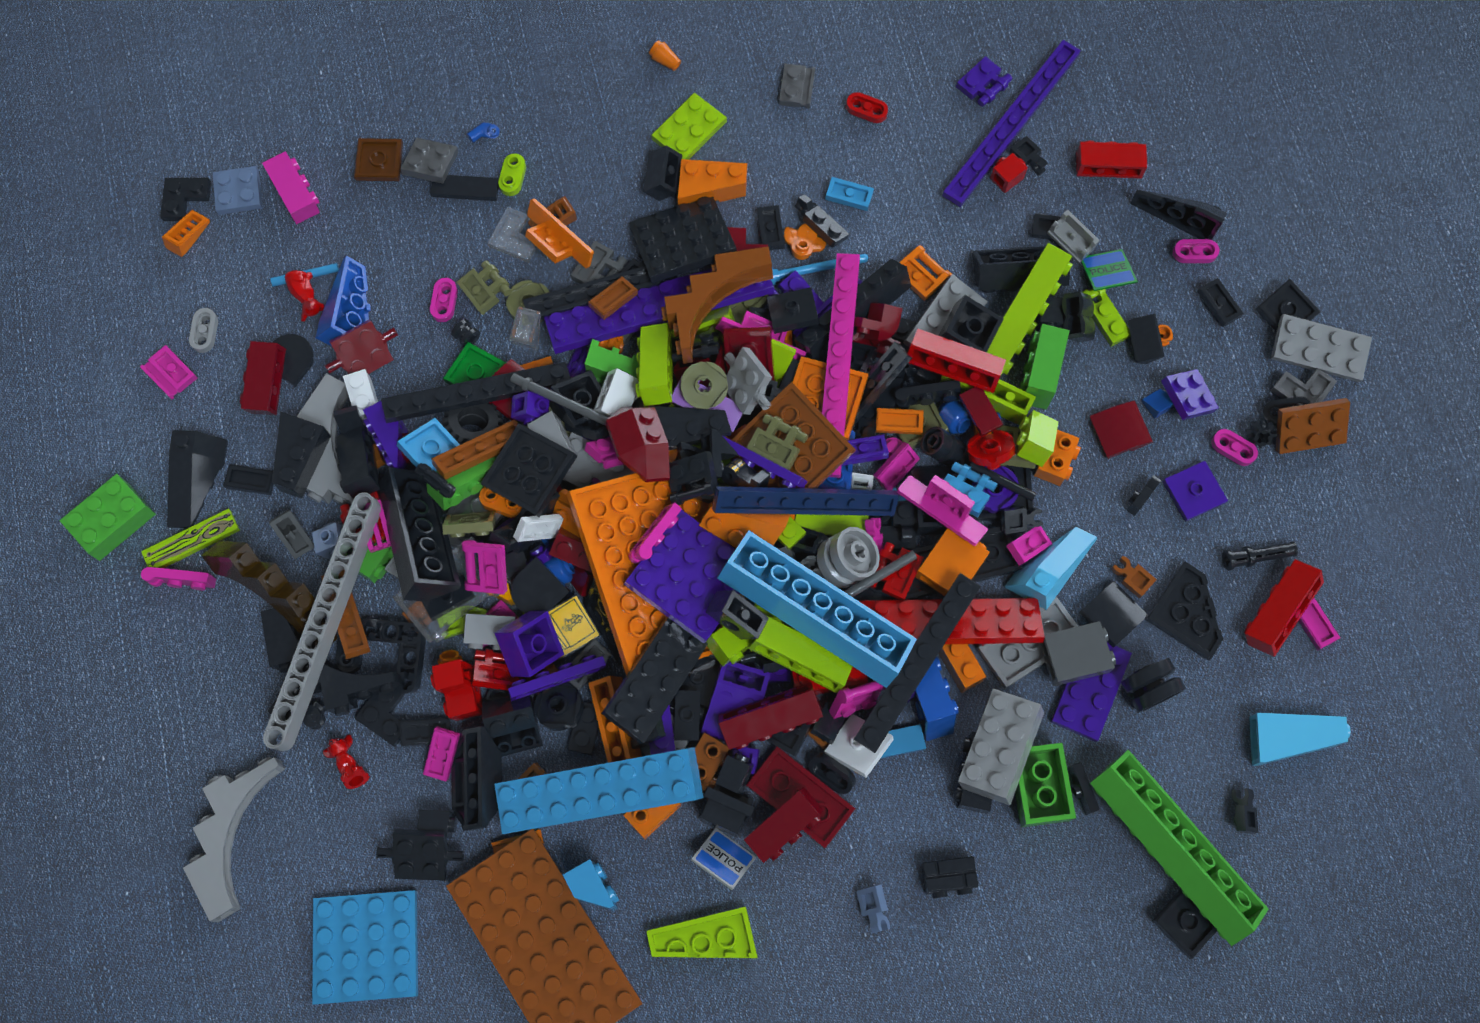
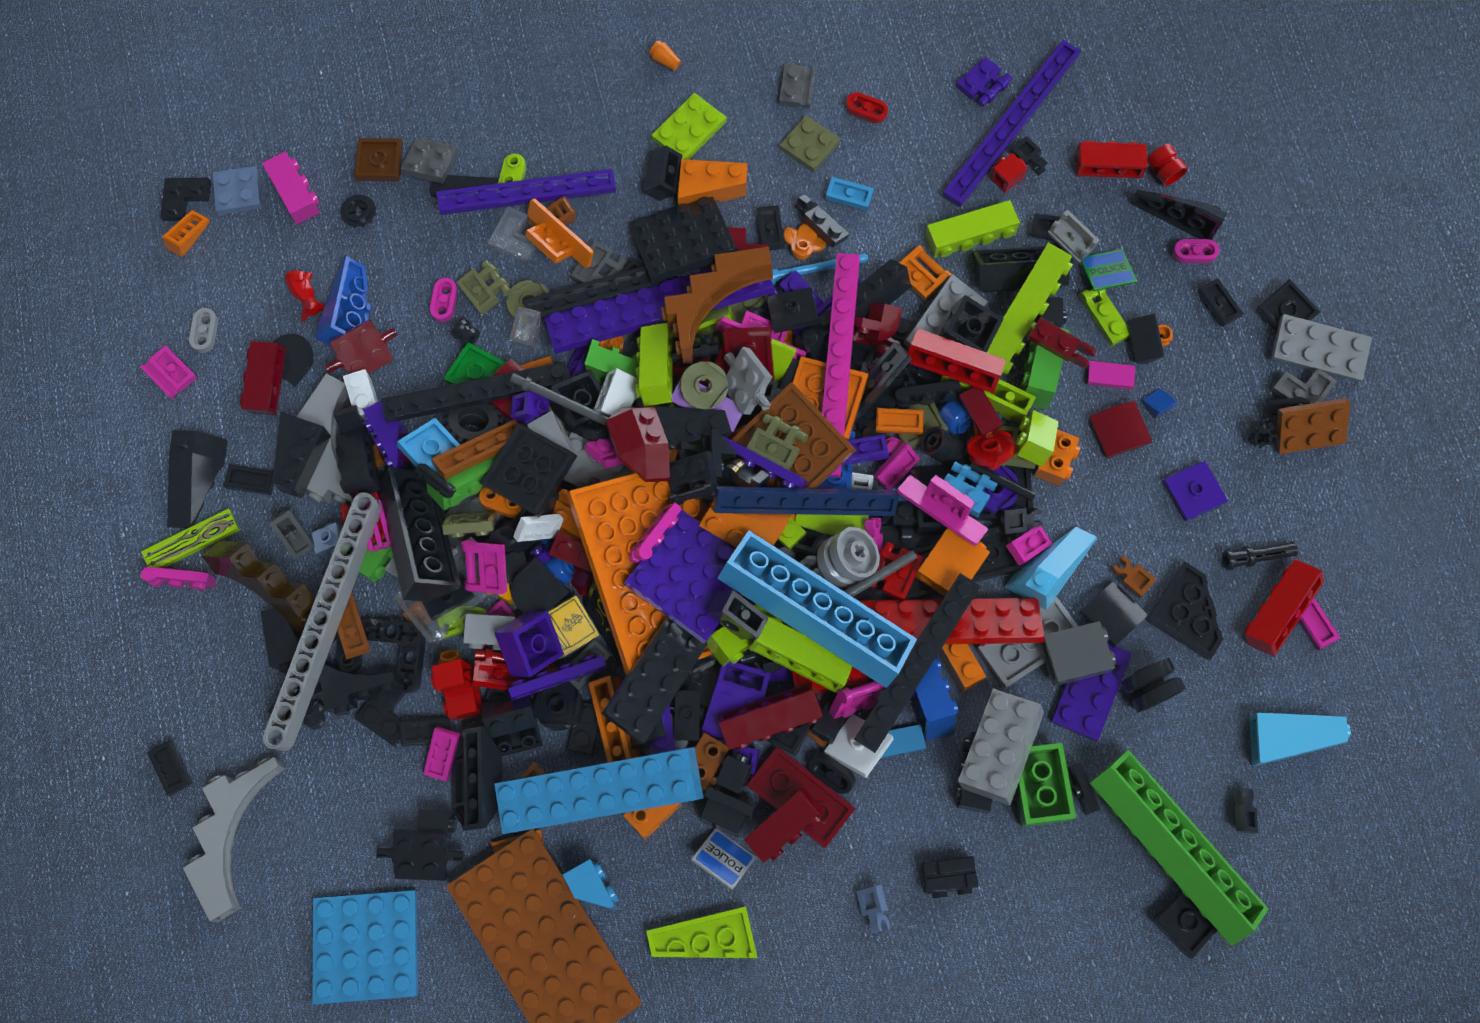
bright green brick [59,474,156,561] -> none
dark azure bar [270,263,339,287] -> none
red animal [323,735,370,789] -> none
blue arm [467,123,500,143] -> none
dark orange tile [588,276,638,320] -> none
black brick [1062,291,1096,342] -> none
black plate [1127,475,1161,516] -> none
dark purple plate [1161,369,1219,420] -> none
dark pink plate [1211,429,1258,466] -> none
none -> black plate [147,740,193,796]
none -> black gear [340,195,376,228]
none -> dark purple plate [436,169,616,215]
none -> olive plate [780,115,841,173]
none -> lime brick [925,200,1020,258]
none -> dark red hinge [1028,317,1097,368]
none -> dark pink tile [1087,361,1135,390]
none -> red wheel [1147,144,1188,186]

